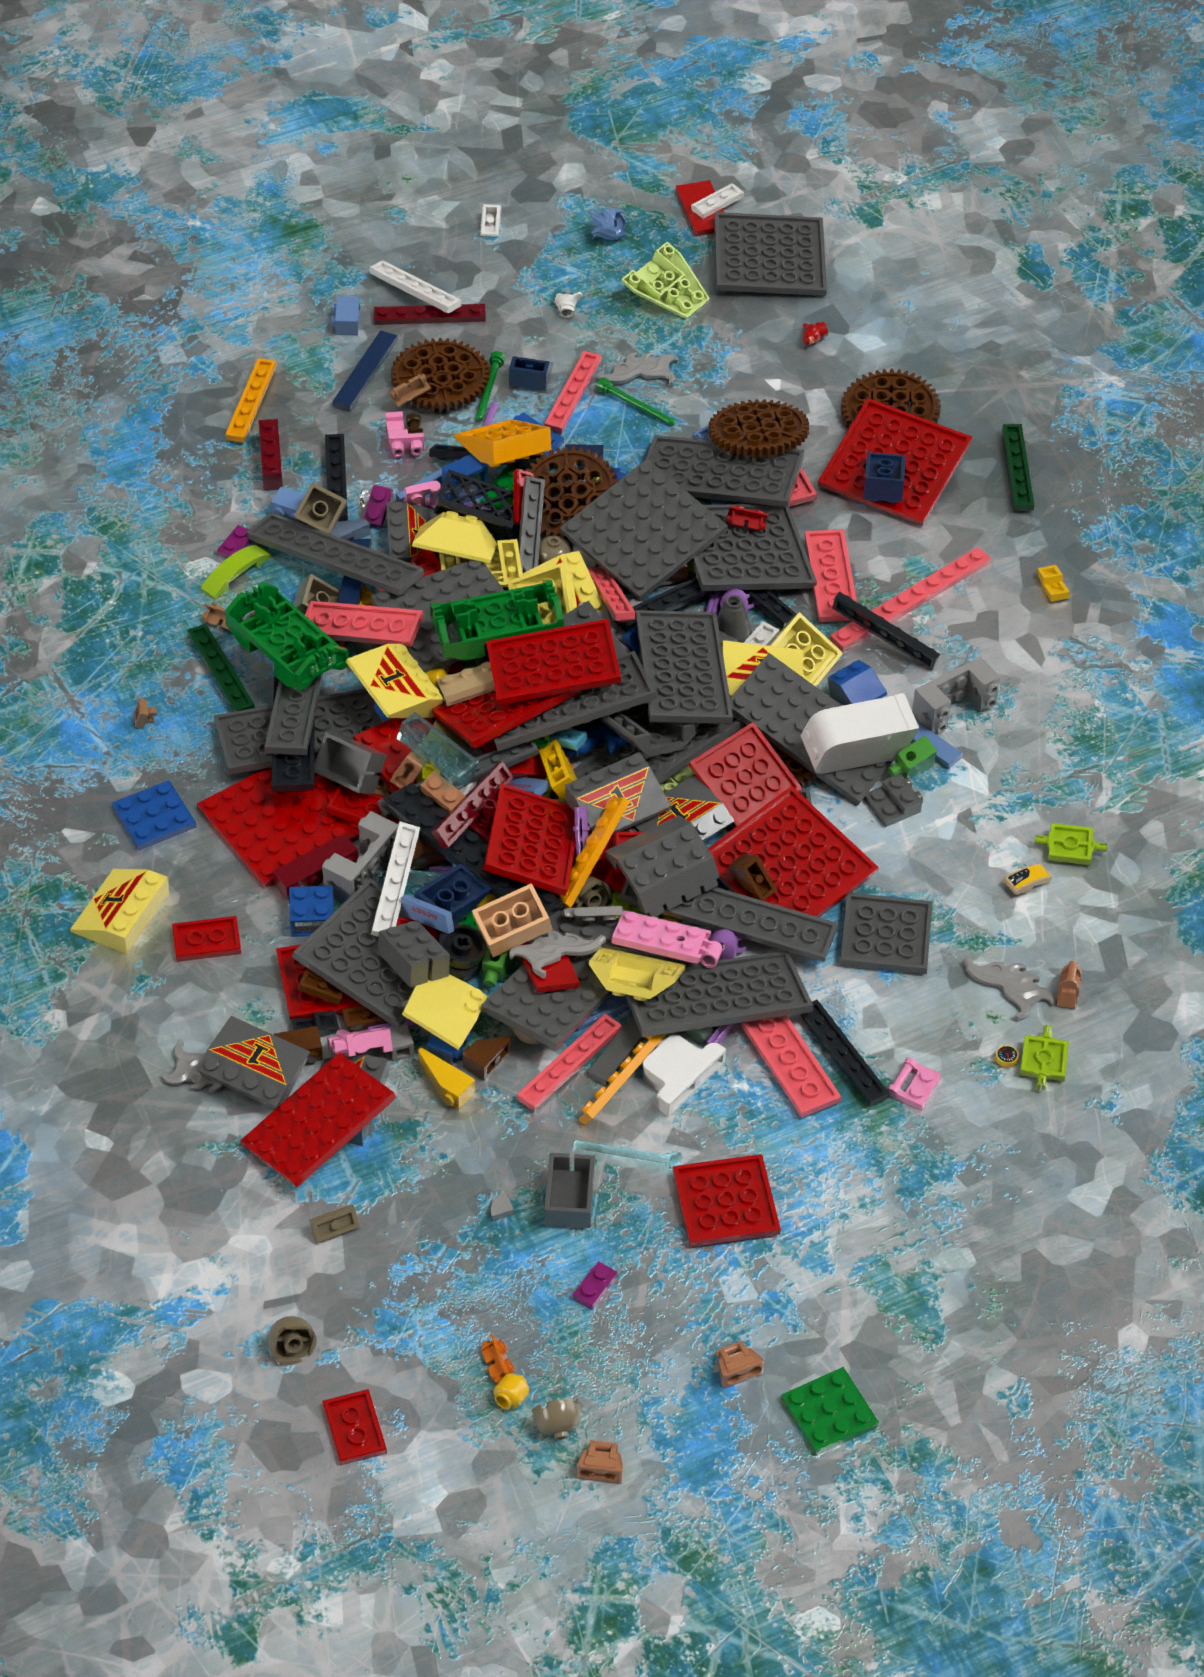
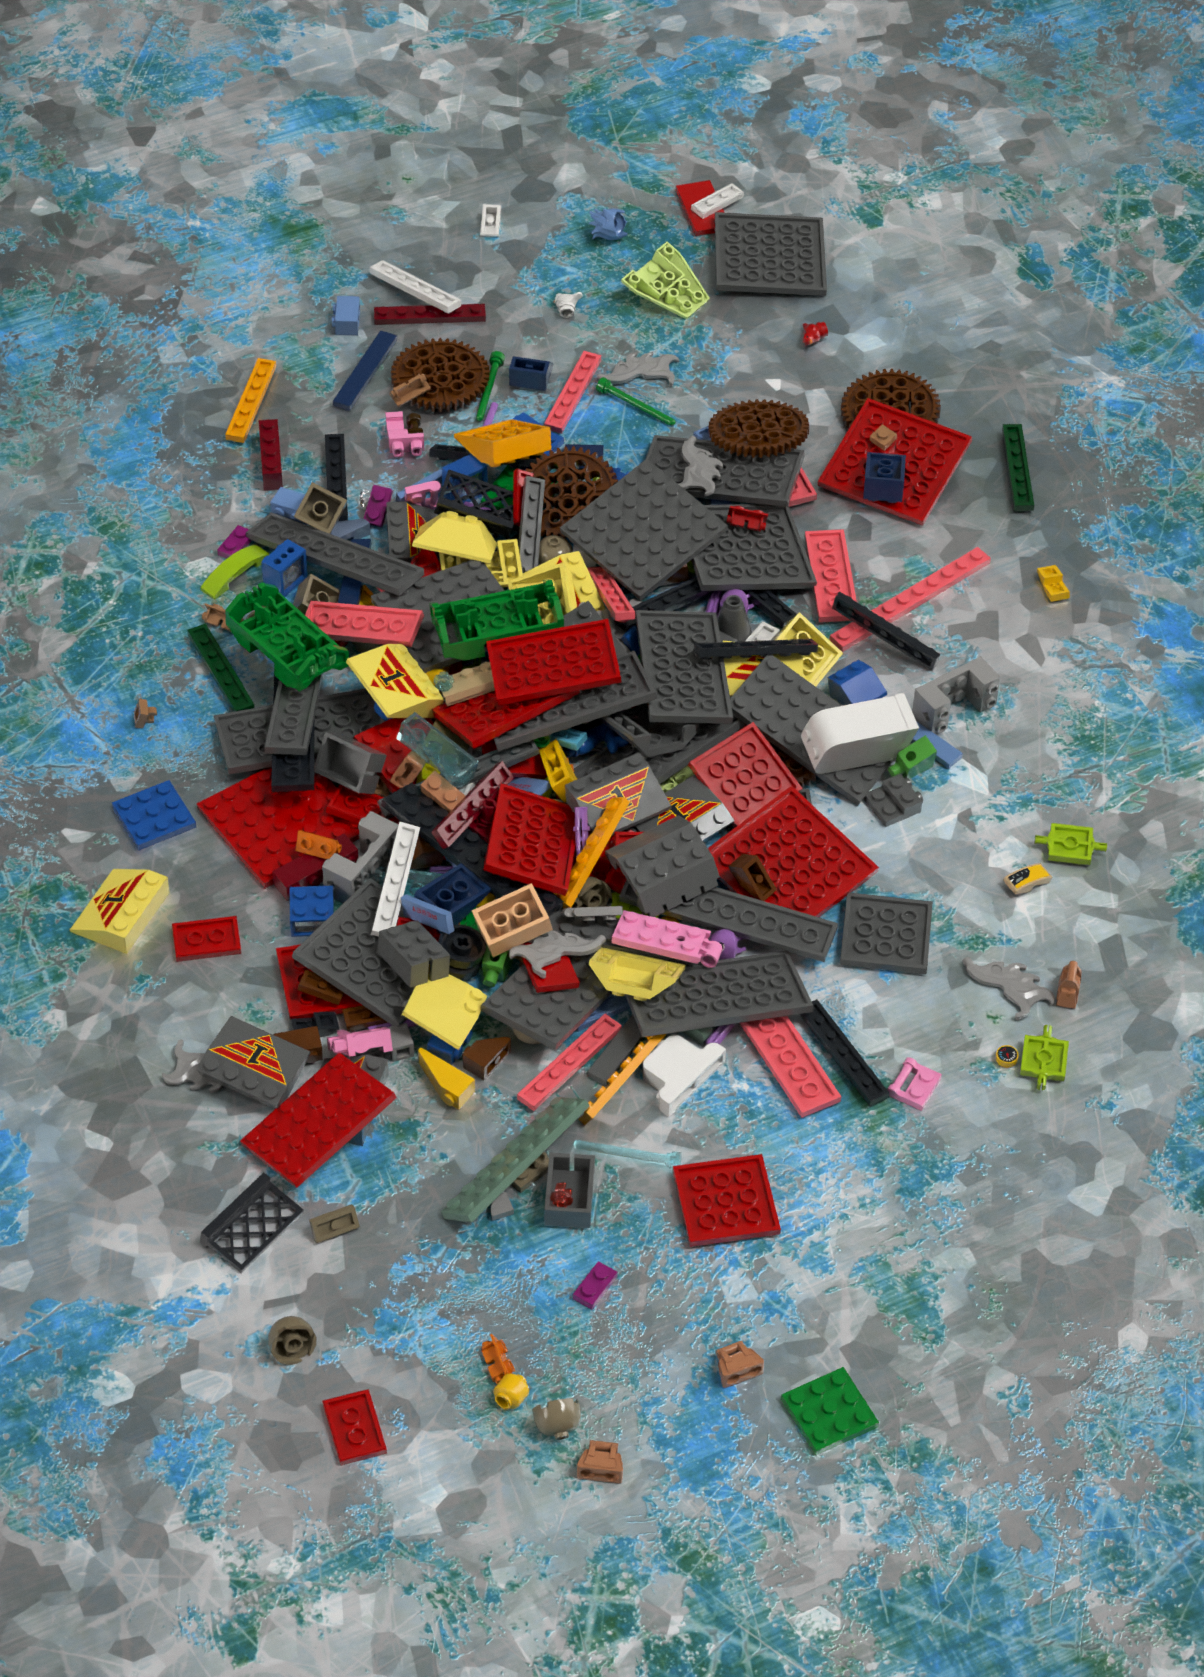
none -> black fence [200,1172,304,1273]
none -> blue piece [261,539,308,597]
none -> orange hinge [296,830,342,859]
none -> clear light blue plate [434,672,454,692]
none -> sand green plate [441,1097,589,1223]
none -> dark tan plate [511,1152,549,1193]
none -> clear red plate [550,1182,573,1207]
none -> light grey piece [678,436,723,496]
none -> black plate [694,639,818,660]
none -> medium nougat plate [870,425,897,450]

